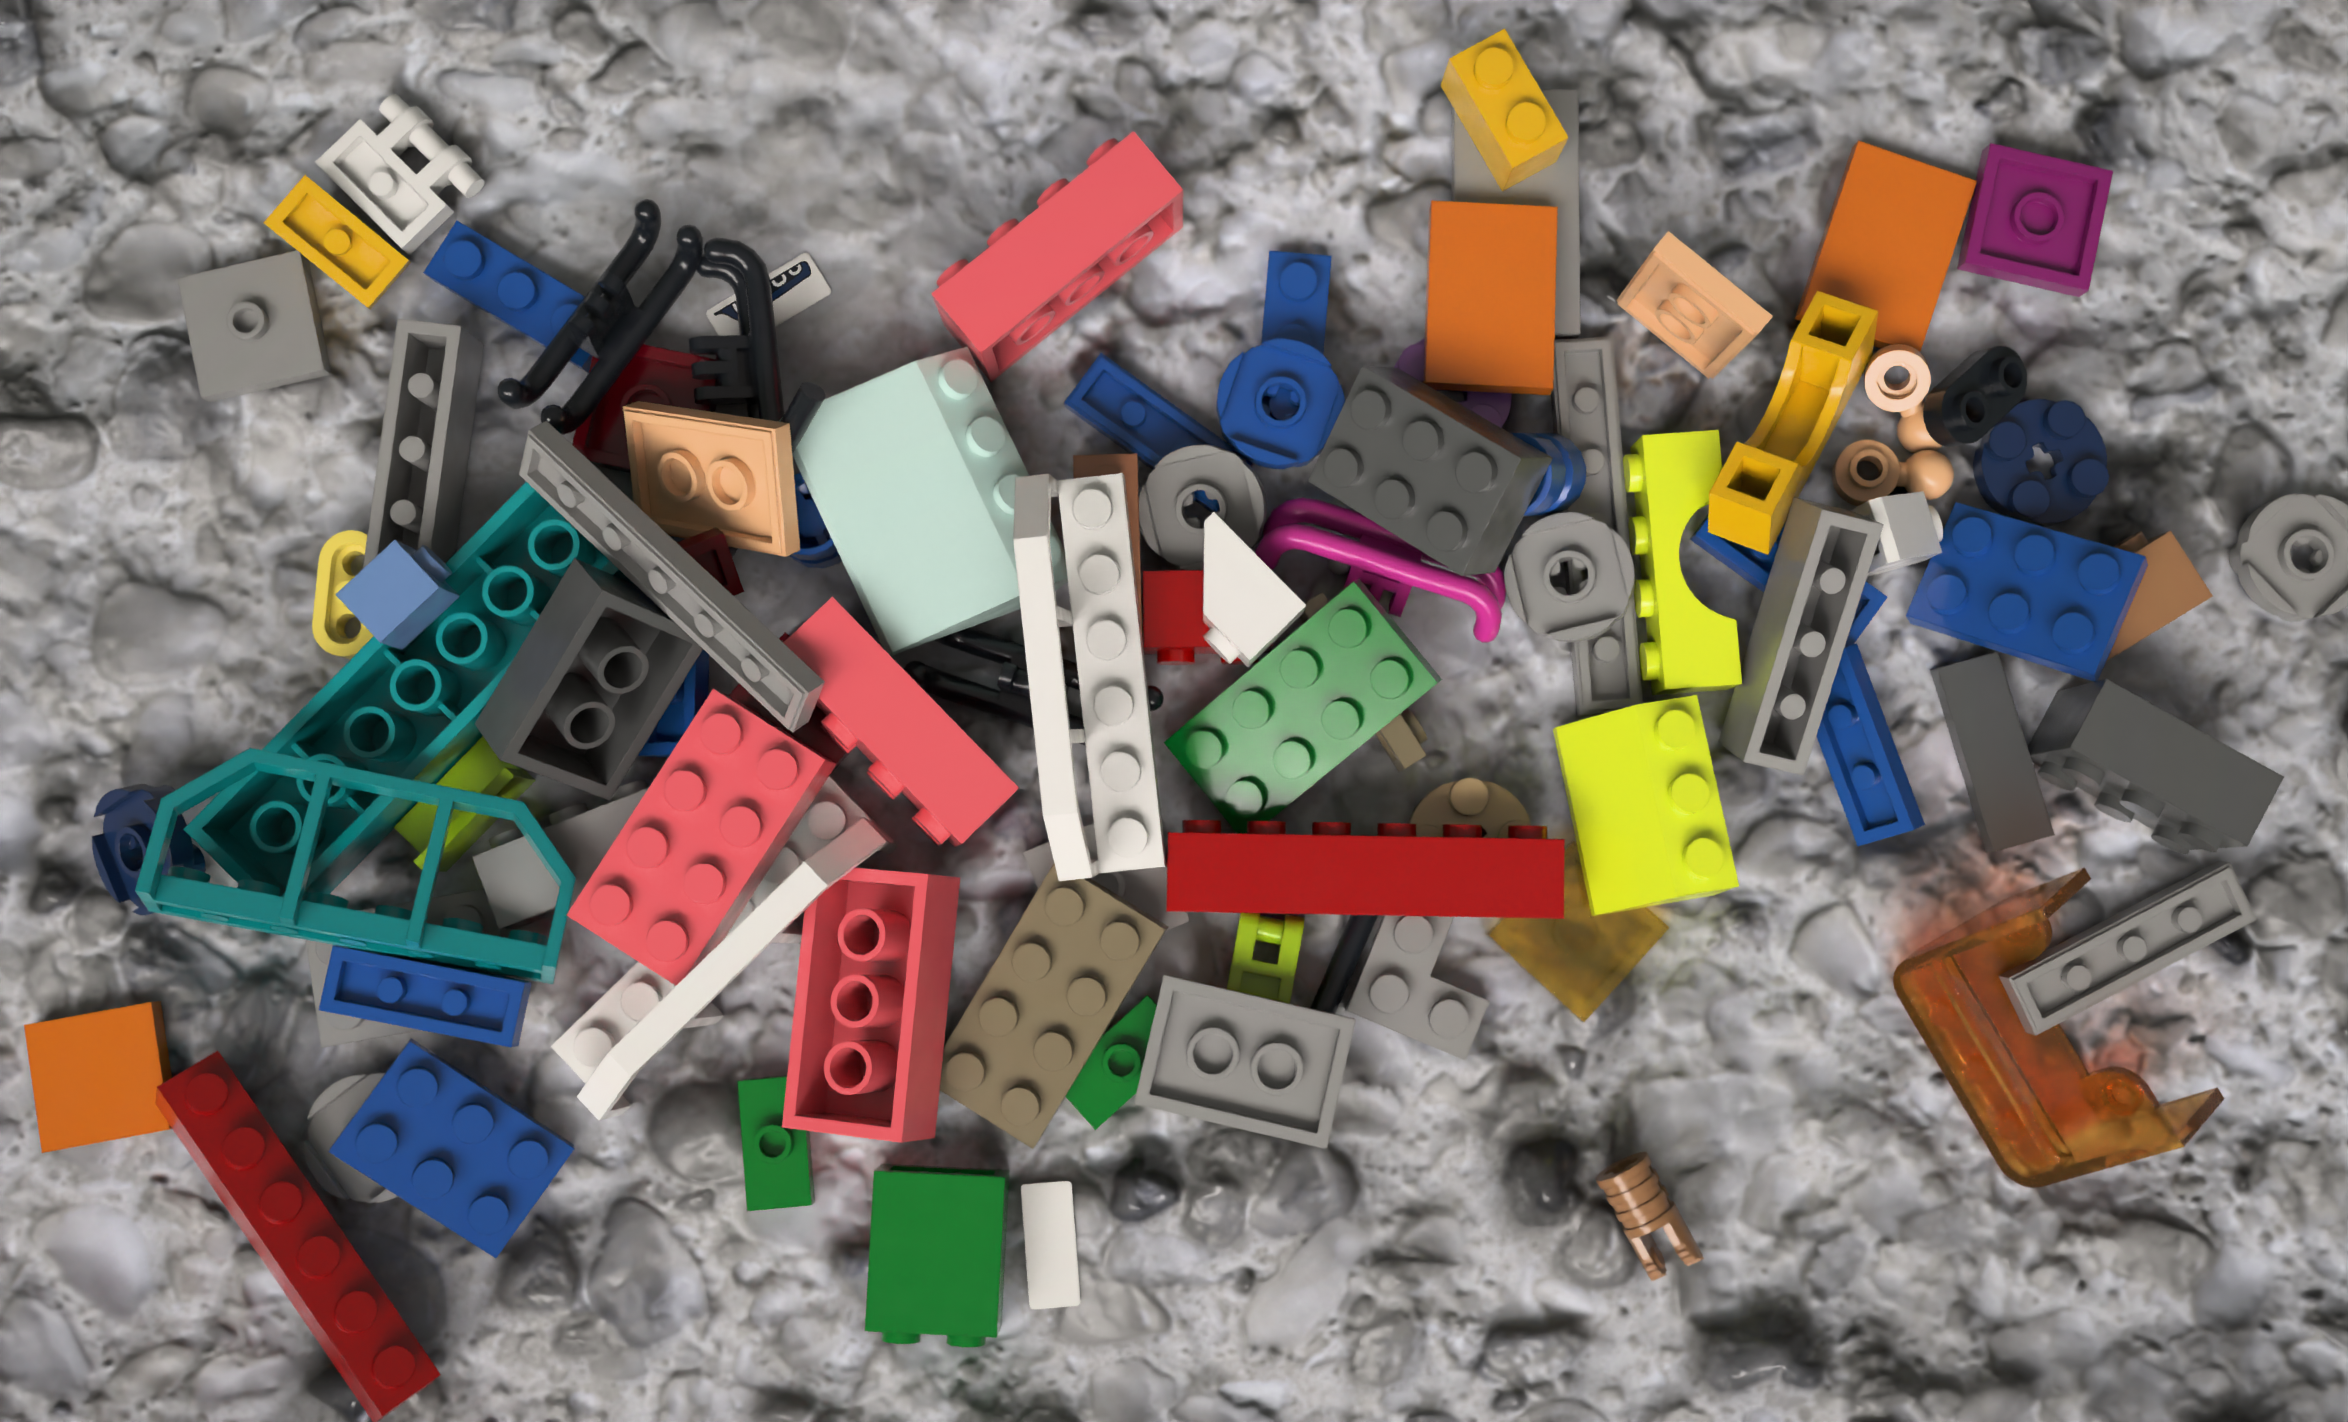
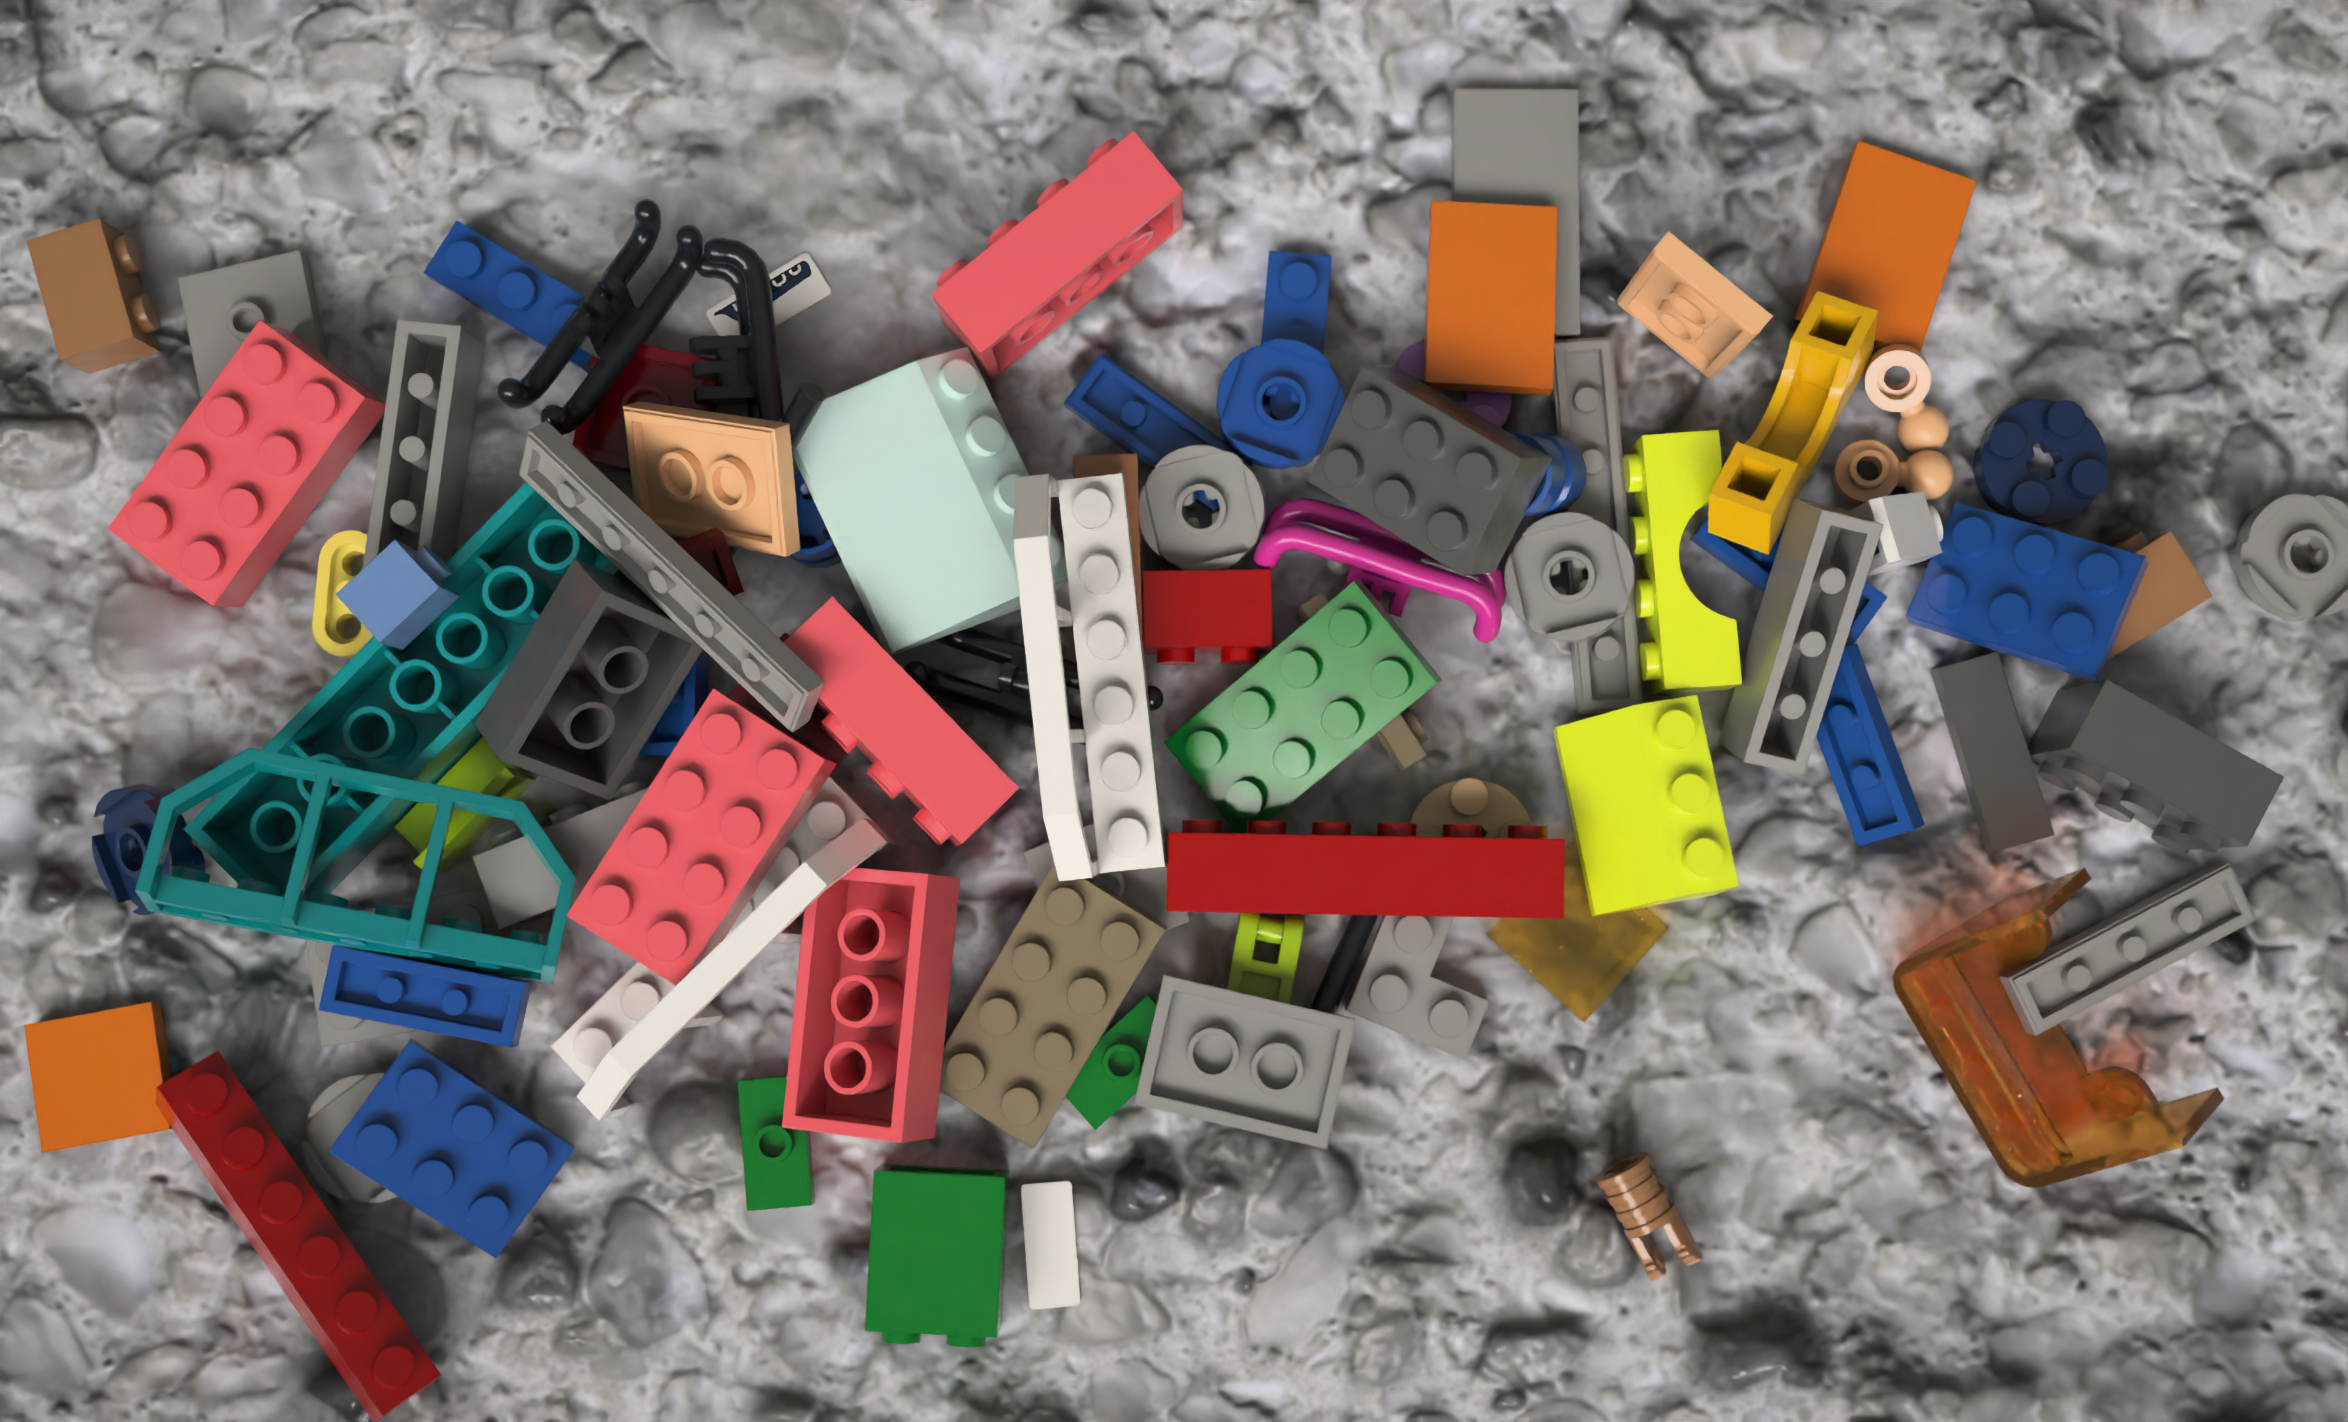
yellow plate [263,175,411,309] -> none
white plate [315,94,485,255] -> none
white slope [1203,512,1307,667] -> none
yellow brick [1440,28,1569,192] -> none
black plate [1923,346,2027,447] -> none
magenta plate [1957,143,2113,297] -> none
none -> medium nougat brick [26,218,161,374]
none -> coral brick [107,320,386,607]

